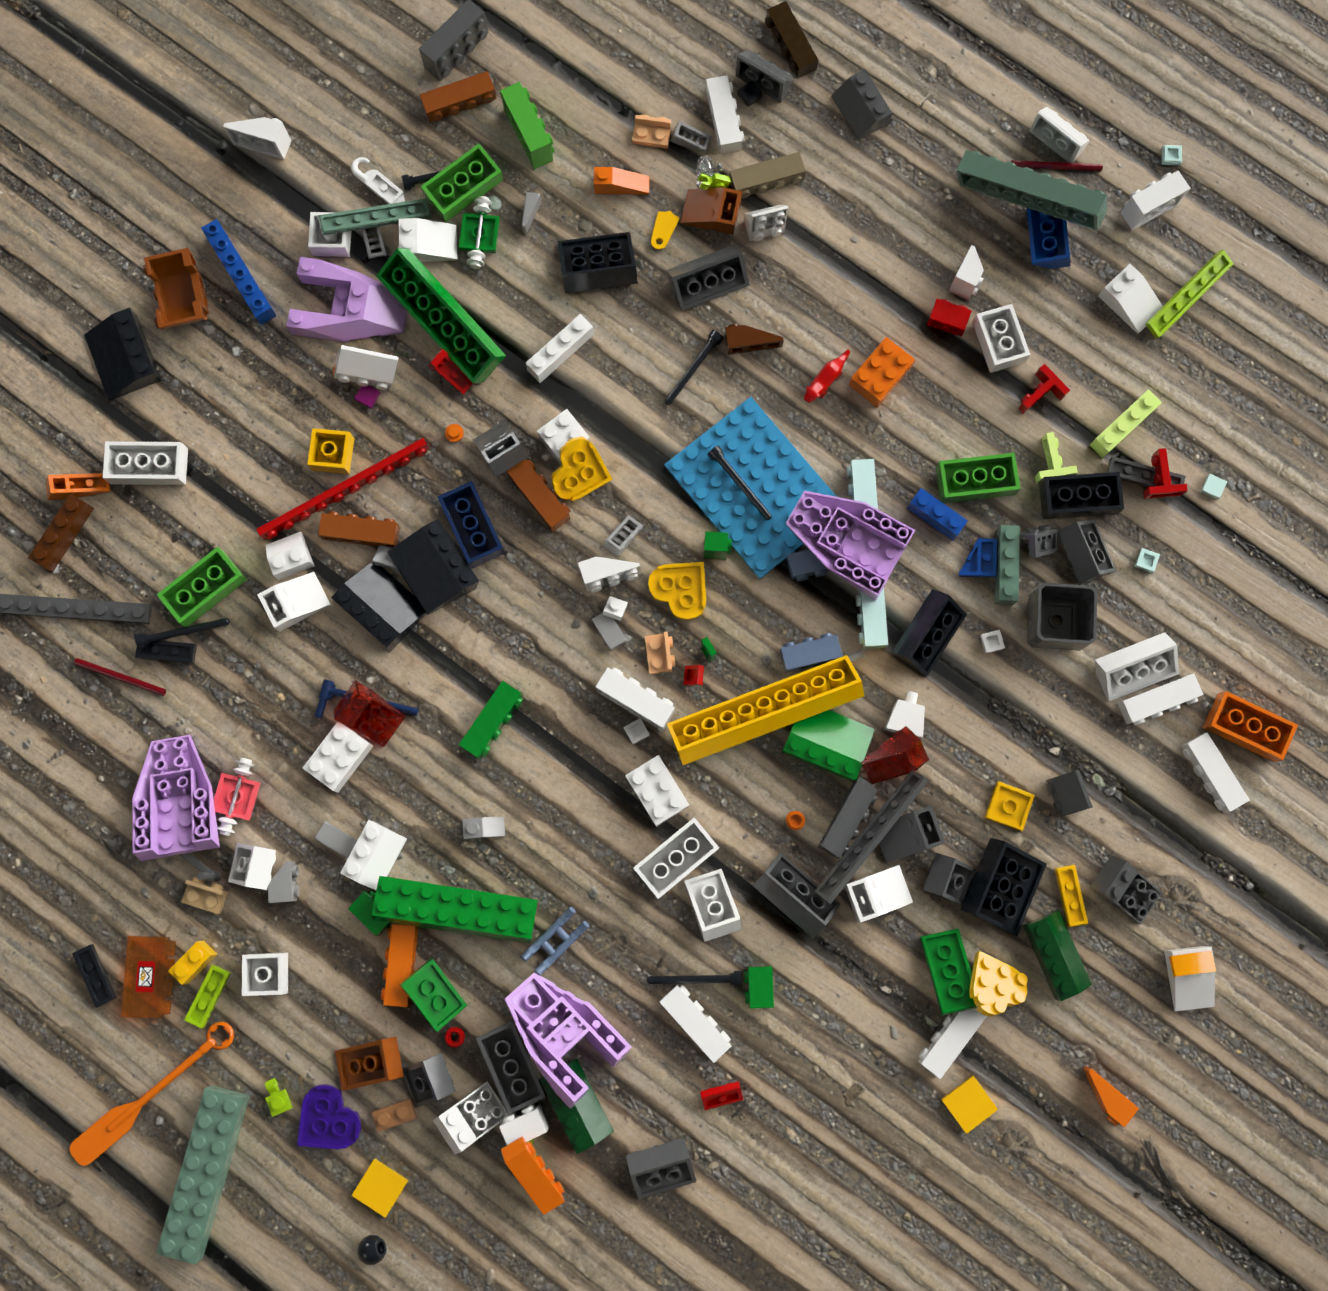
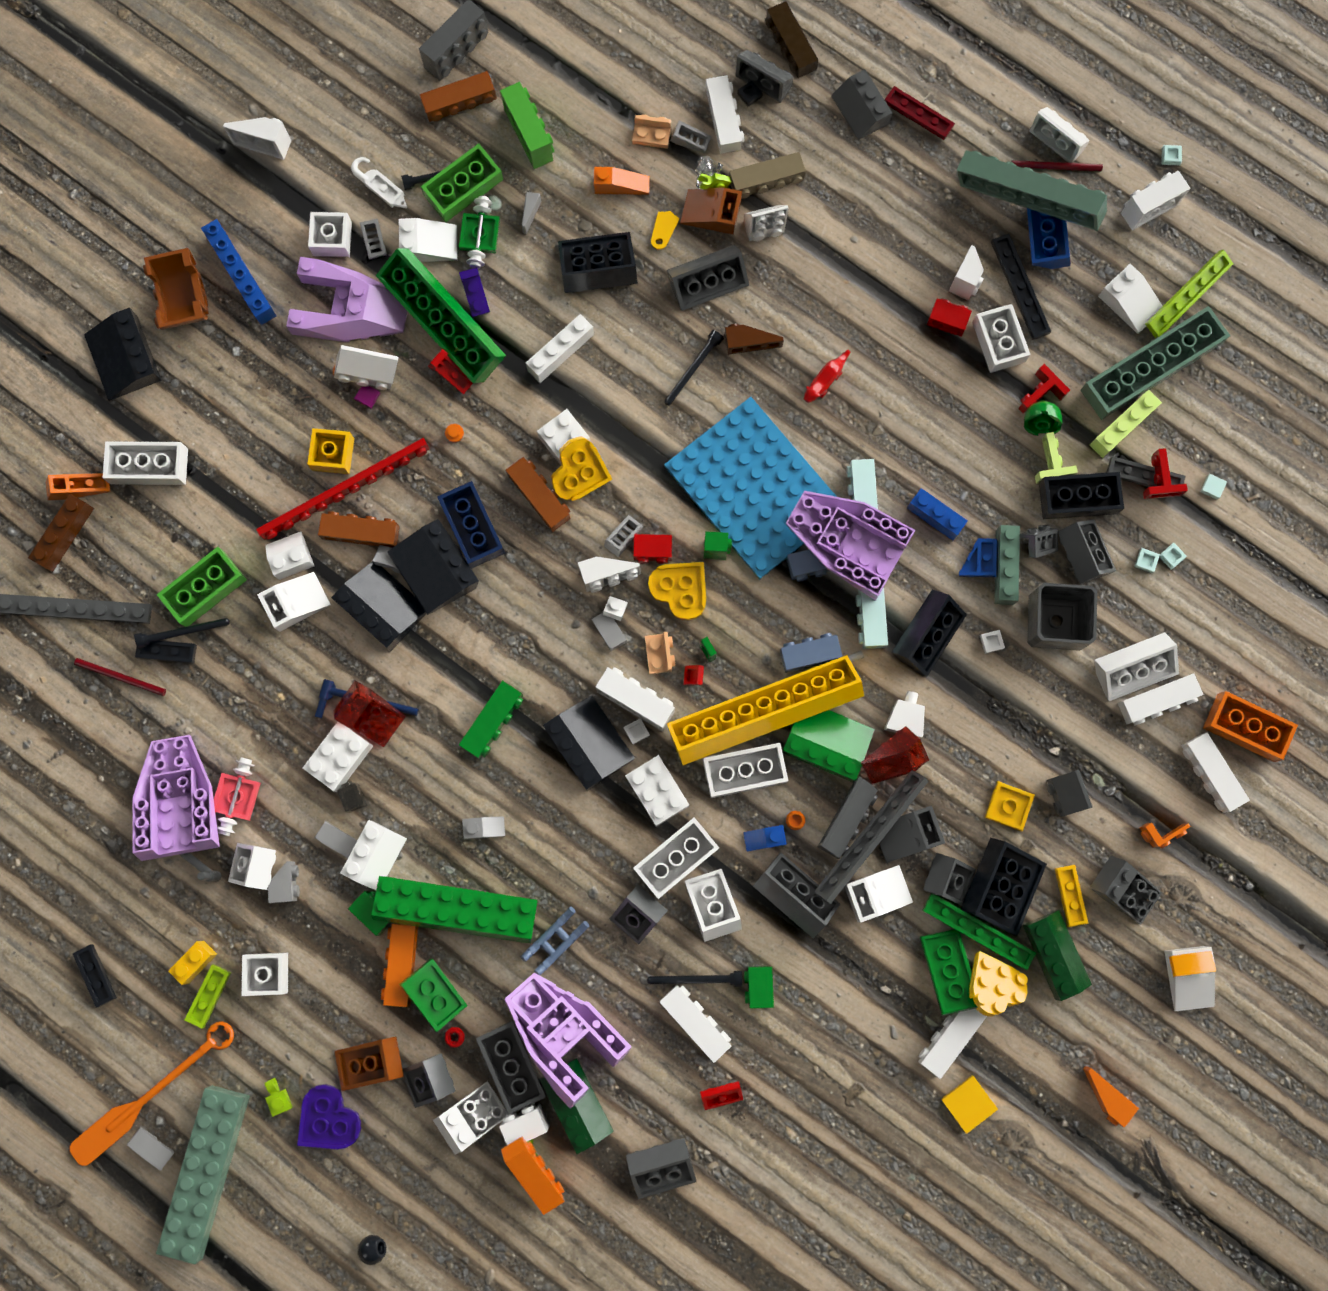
clear orange hinge [121,936,176,1018] -> none
tan bracket [181,877,228,914] -> none
sand green tile [318,198,431,235] -> none
yellow tile [351,1158,409,1218] -> none
medium nougat plate [372,1098,417,1132] -> none
dark grey slope [473,420,528,477] -> none
black piece [707,445,772,520] -> none
orange brick [849,337,916,408] -> none
bright green brick [935,453,1020,503] -> none
none -> light grey slope [127,1127,174,1171]
none -> clear smoke brick [337,781,367,813]
none -> dark purple bracket [459,268,490,317]
none -> black slope [543,695,635,791]
none -> dark grey slope [609,885,668,944]
none -> red brick [634,534,672,564]
none -> white brick [703,743,788,798]
none -> blue slope [743,825,787,852]
none -> dark red plate [885,86,955,140]
none -> green plate [922,893,1036,970]
none -> black plate [991,234,1052,340]
none -> green cylinder [1024,401,1062,436]
none -> sand green brick [1080,306,1230,420]
none -> orange bracket [1139,823,1191,849]
none -> light aqua tile [1159,543,1187,570]

